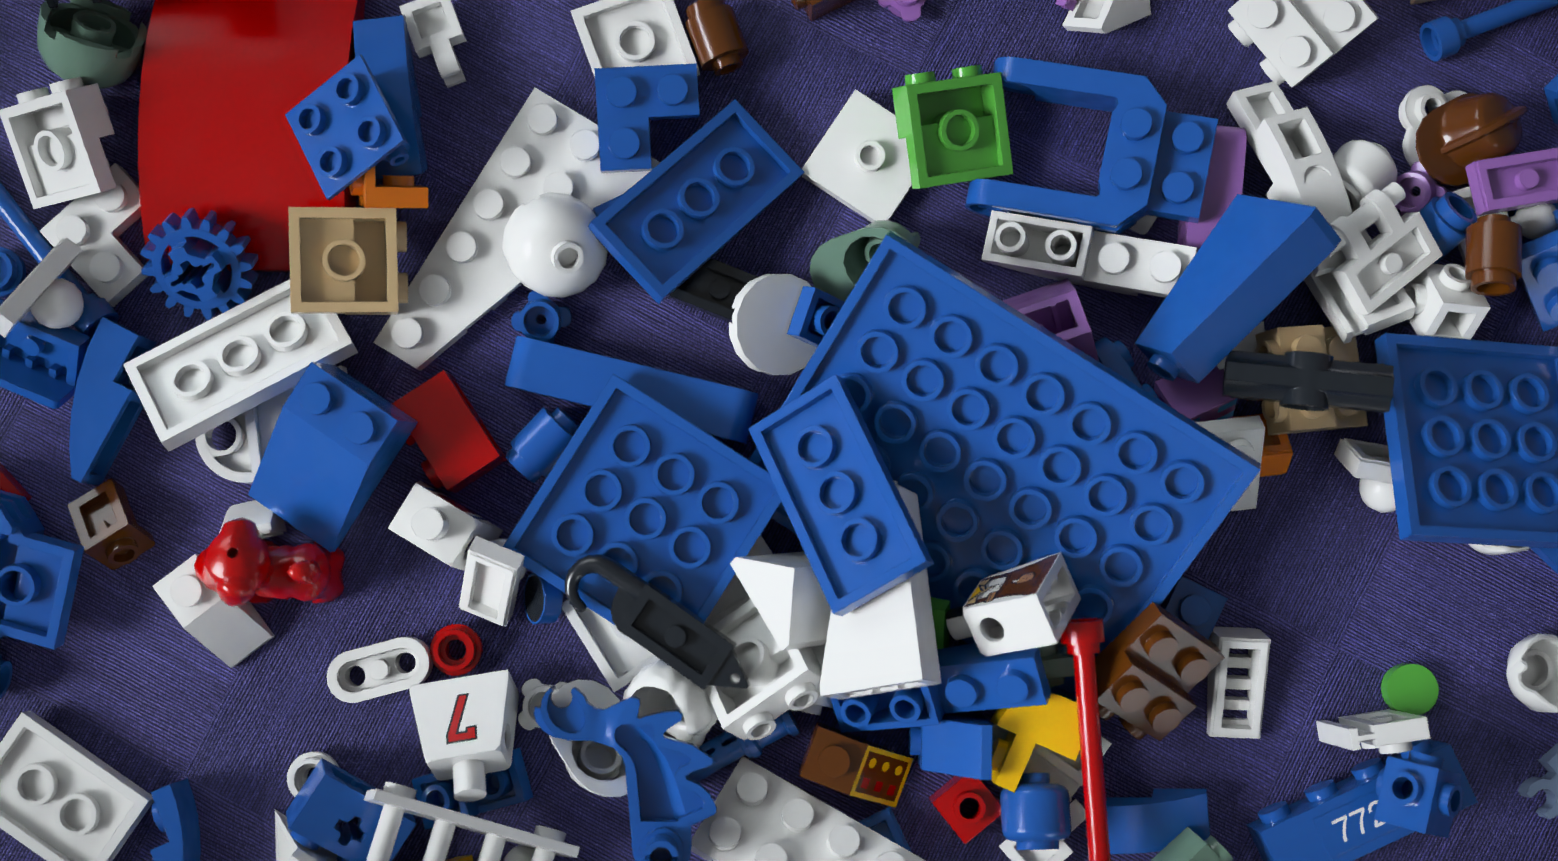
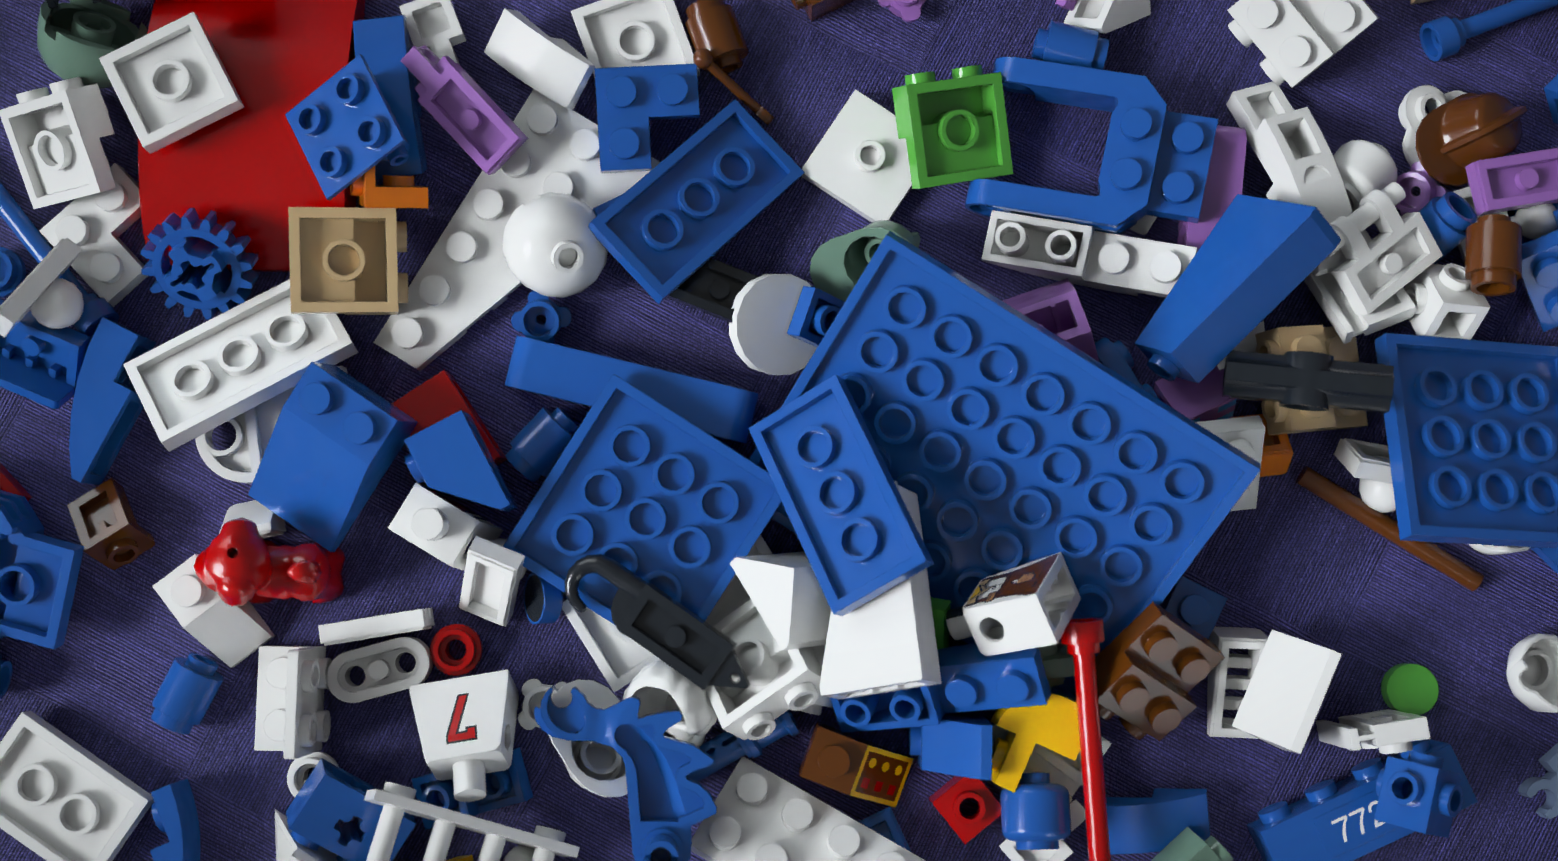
none -> white plate [99,12,244,154]
none -> blue brick [151,652,224,735]
none -> white bracket [254,645,332,759]
none -> white tile [318,608,435,646]
none -> medium lavender hinge [401,45,528,175]
none -> blue slope [404,410,518,512]
none -> white slope [484,8,595,109]
none -> reddish brown hinge [693,48,774,125]
none -> blue brick [1031,20,1109,70]
none -> white slope [1232,630,1342,754]
none -> reddish brown bar [1296,466,1484,591]

